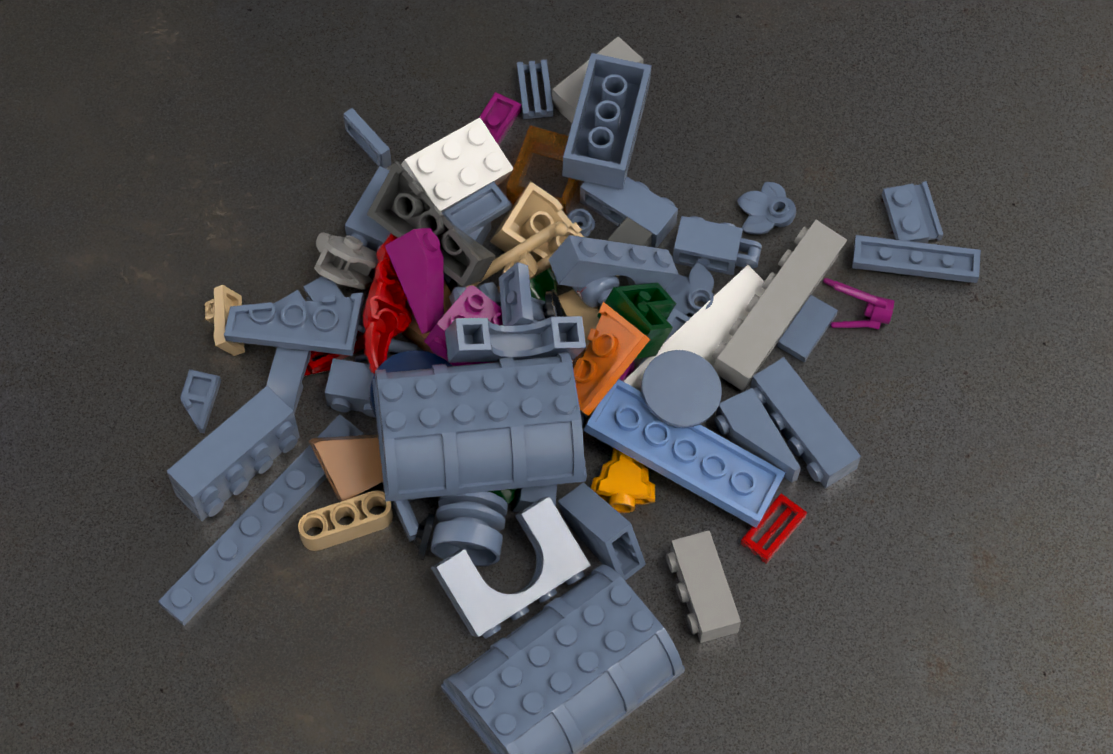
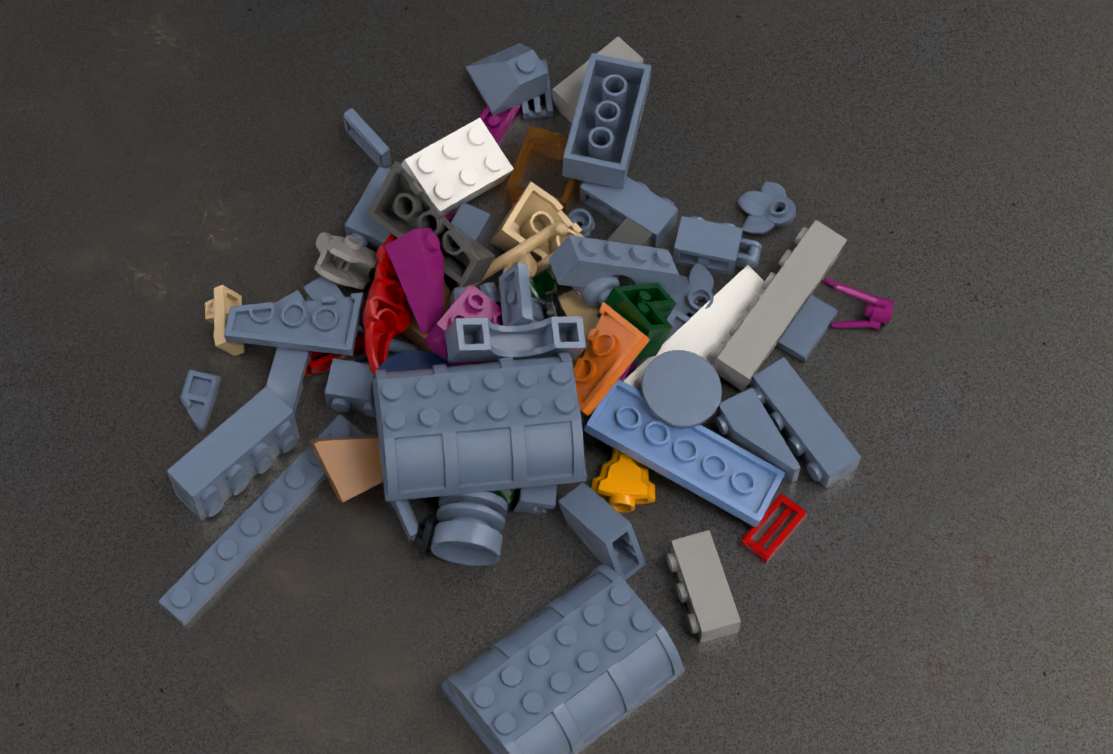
tan beam [298,490,393,551] -> none
arch [431,497,590,639] -> none
sand blue tile [442,181,511,235] -> none
sand blue plate [852,235,981,283] -> none
sand blue plate [882,181,943,243] -> none
none -> sand blue slope [466,43,547,116]

